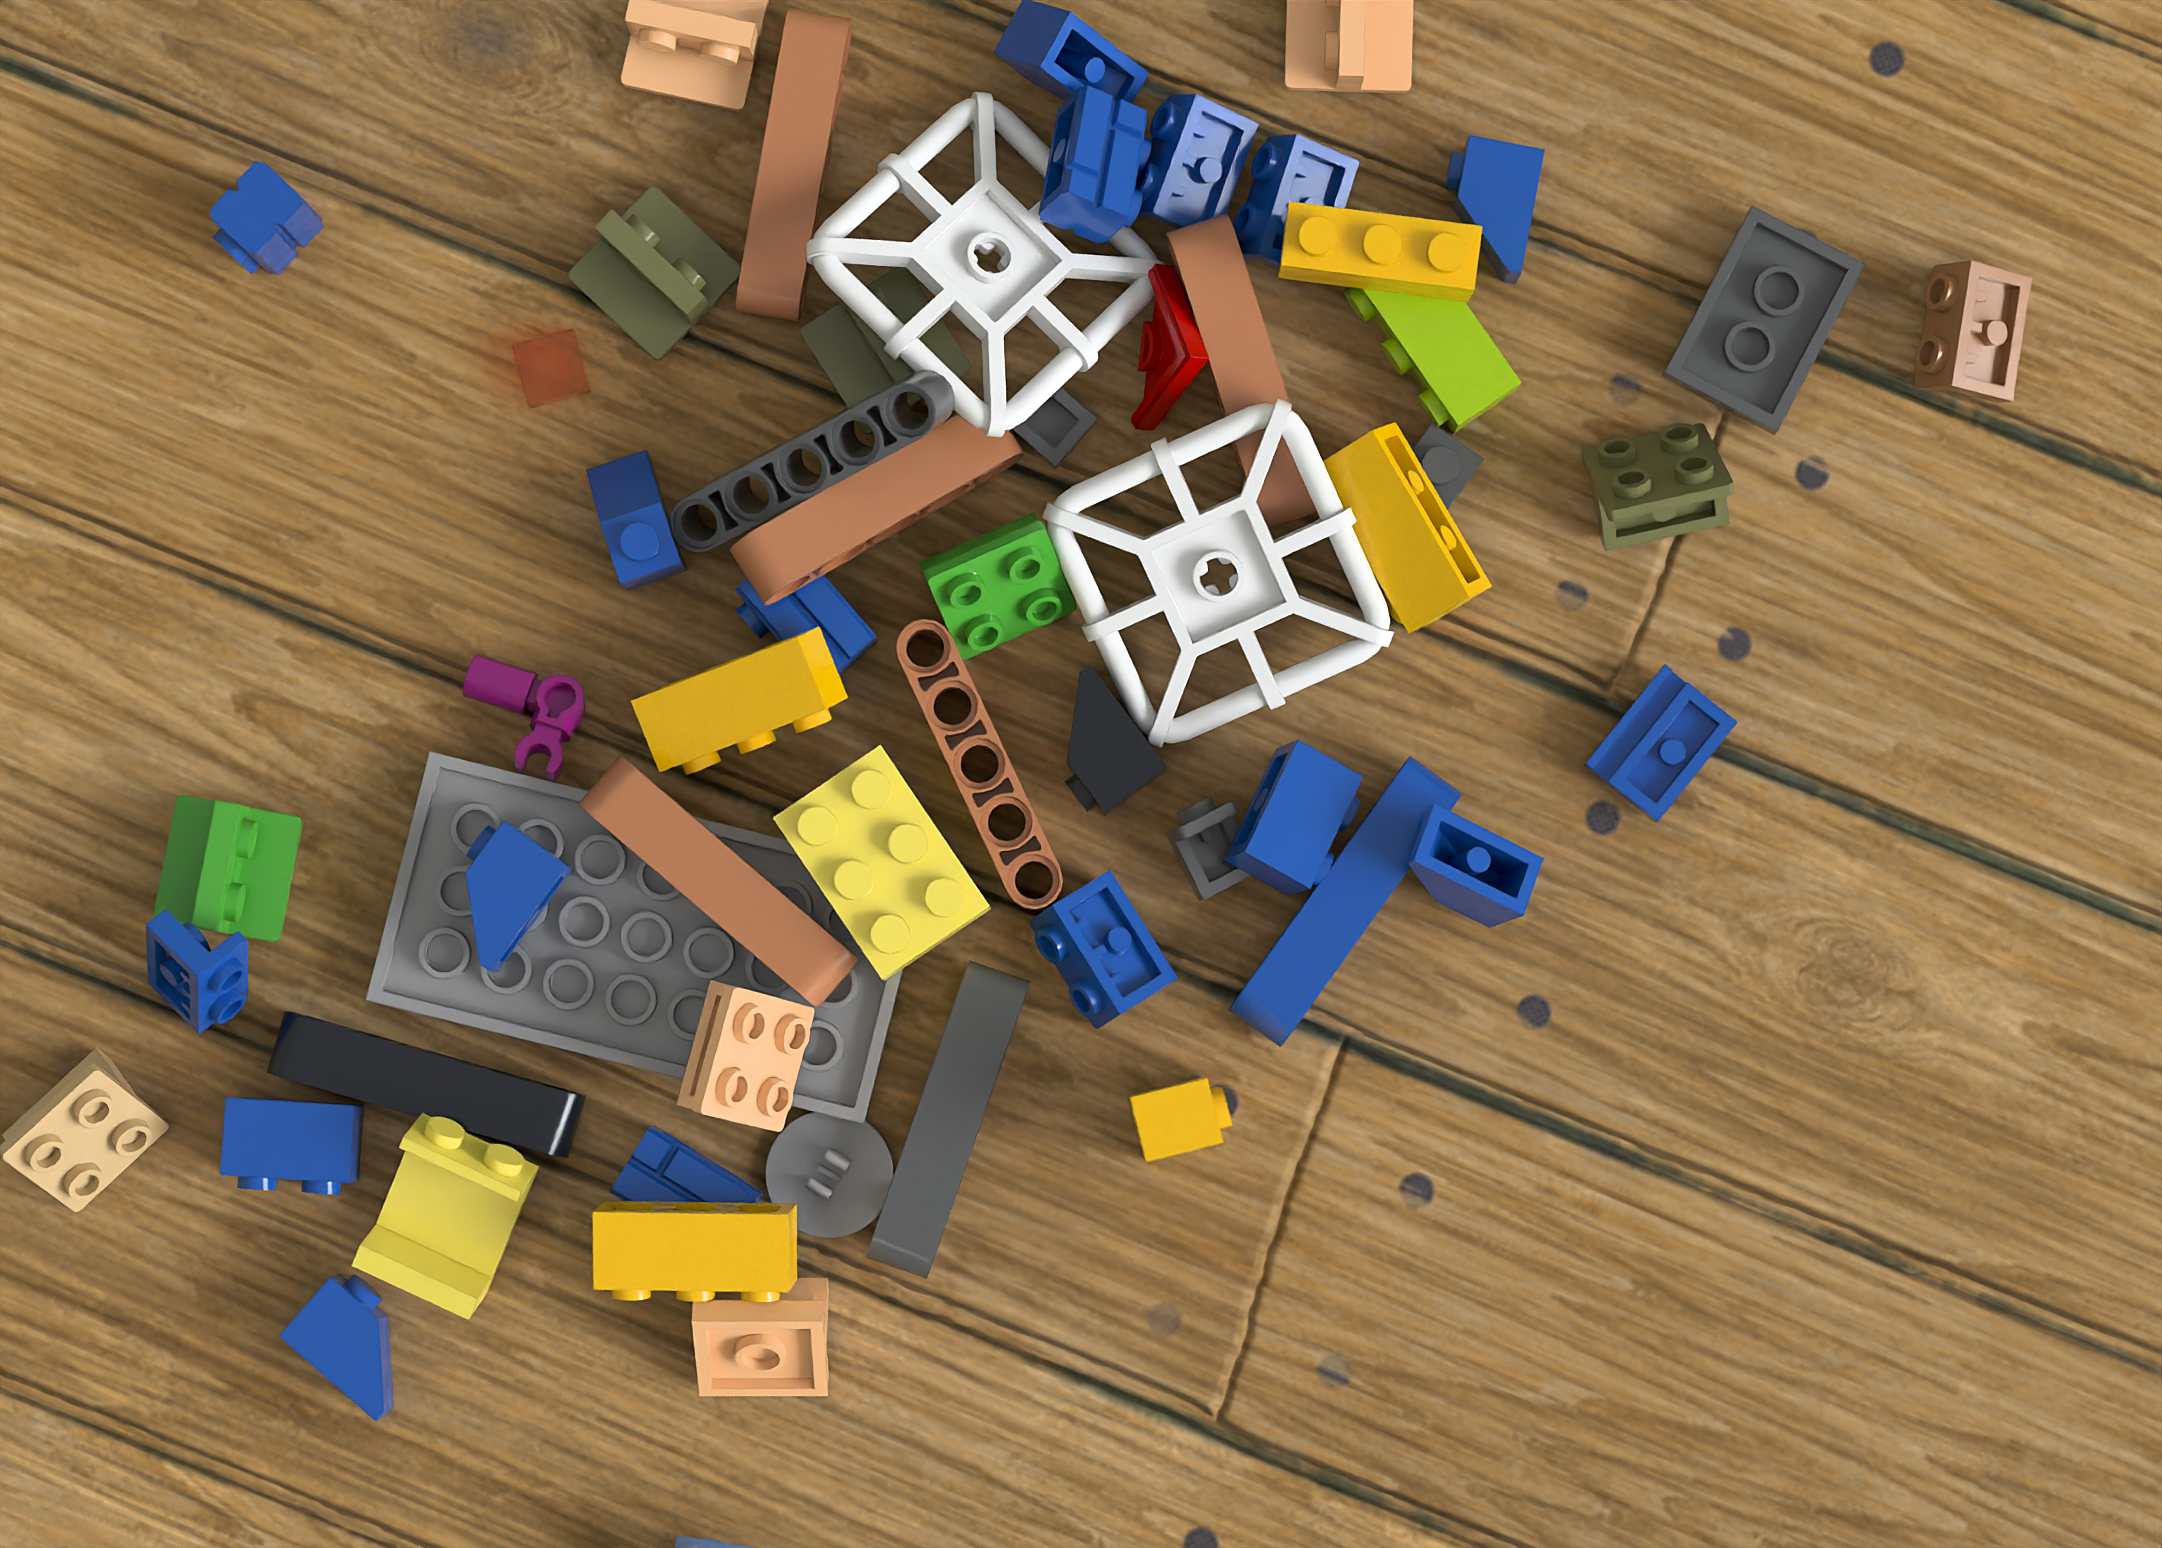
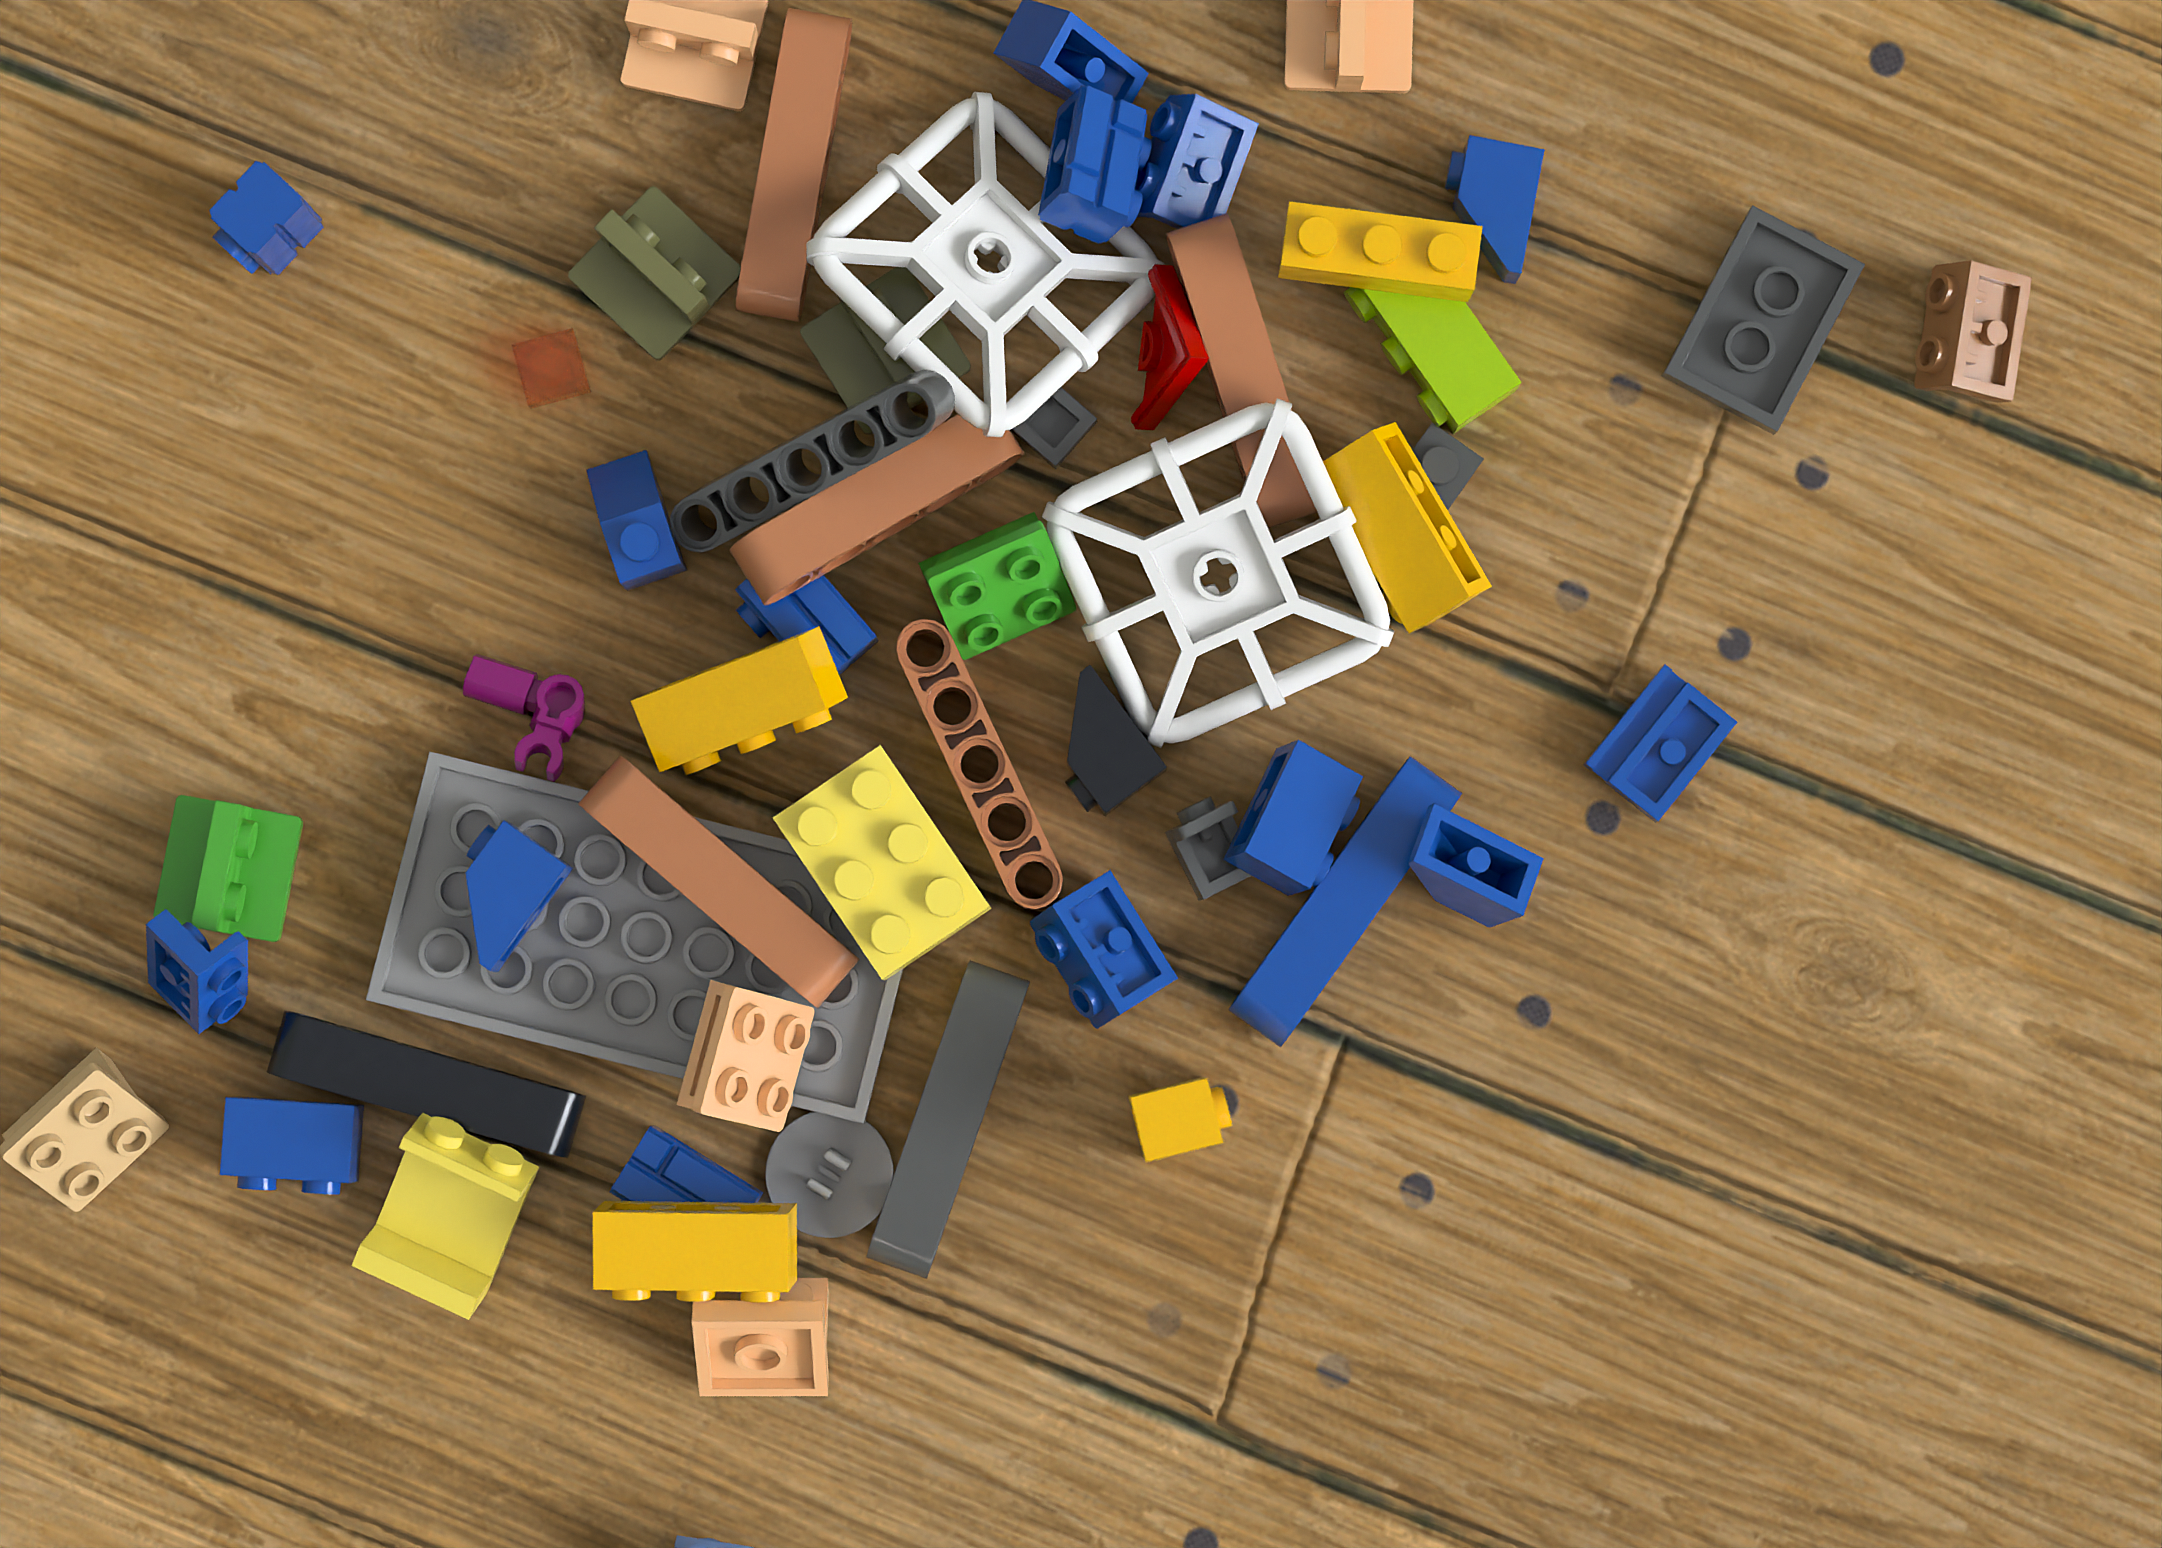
blue slope [279,1274,394,1421] -> none
blue bracket [1233,134,1360,268] -> none
olive bracket [1581,423,1734,551] -> none

